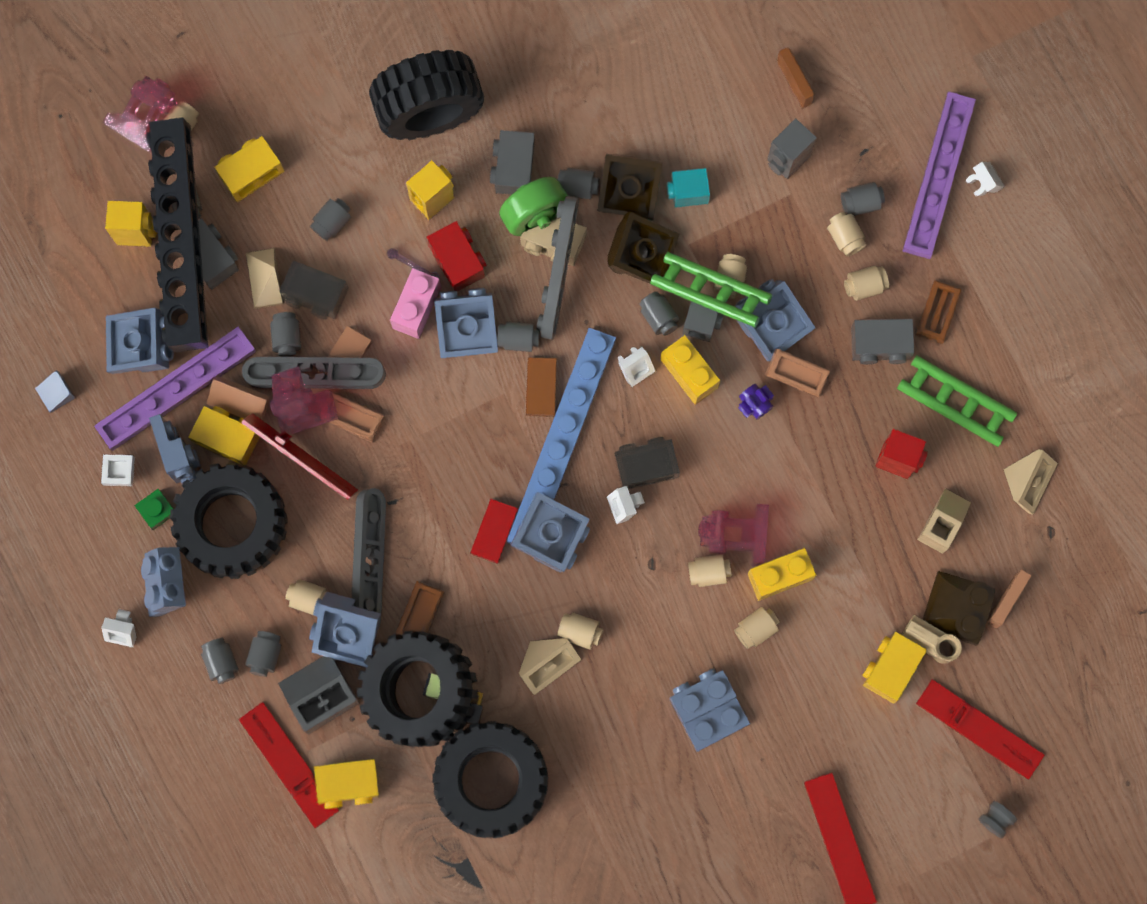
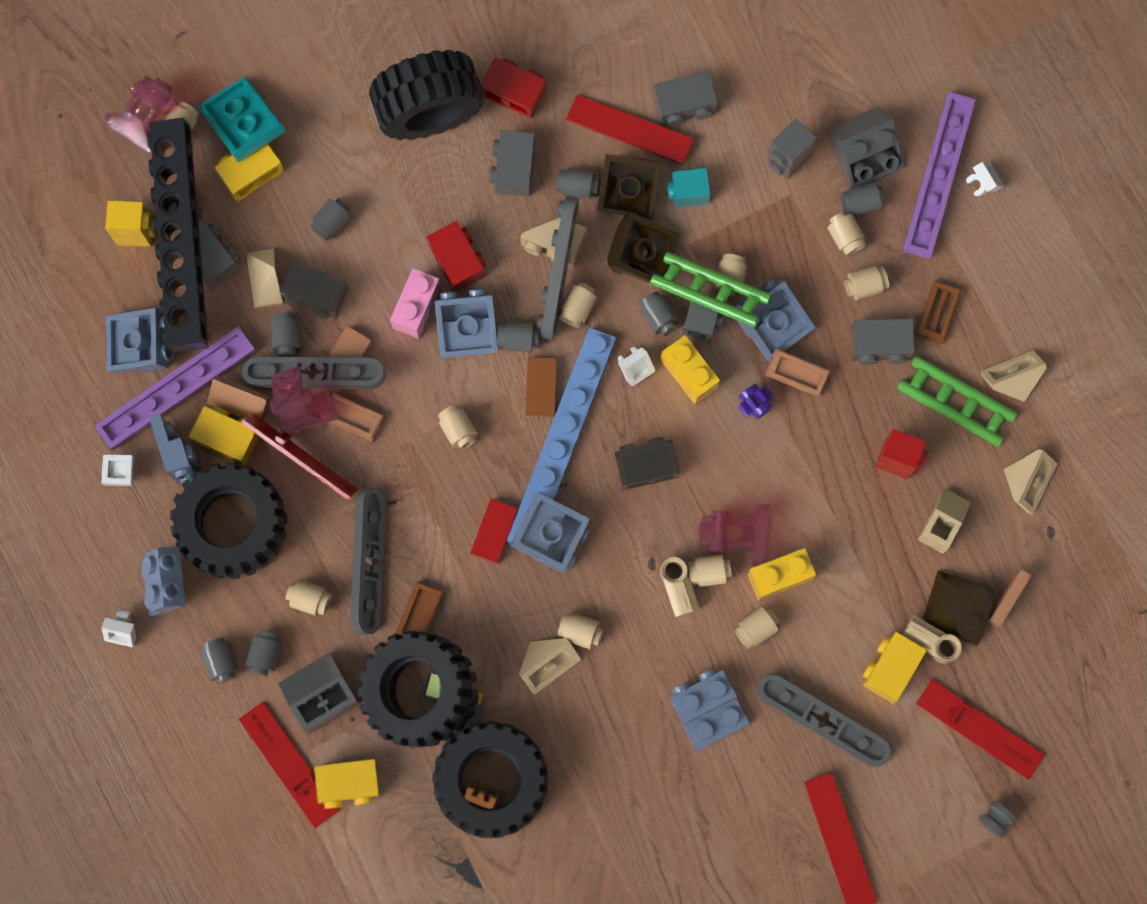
slope [35,371,75,413] -> none
green plate [134,489,173,530] -> none
sand blue plate [309,592,381,668] -> none
hinge [387,248,440,280] -> none
yellow brick [406,160,454,220] -> none
bright green wheel [499,177,568,236] -> none
white tile [607,486,645,524] -> none
dark orange tile [777,47,815,109] -> none
none -> teal tile [197,76,286,162]
none -> tan brick [438,404,478,450]
none -> dark orange tile [464,779,503,810]
none -> red brick [481,57,546,119]
none -> tan brick [559,283,597,328]
none -> red piece [566,95,694,165]
none -> dark grey brick [653,72,717,126]
none -> tan piece [659,557,700,618]
none -> dark grey piece [757,674,891,767]
none -> dark grey slope [828,107,905,187]
none -> tan slope [981,350,1047,402]

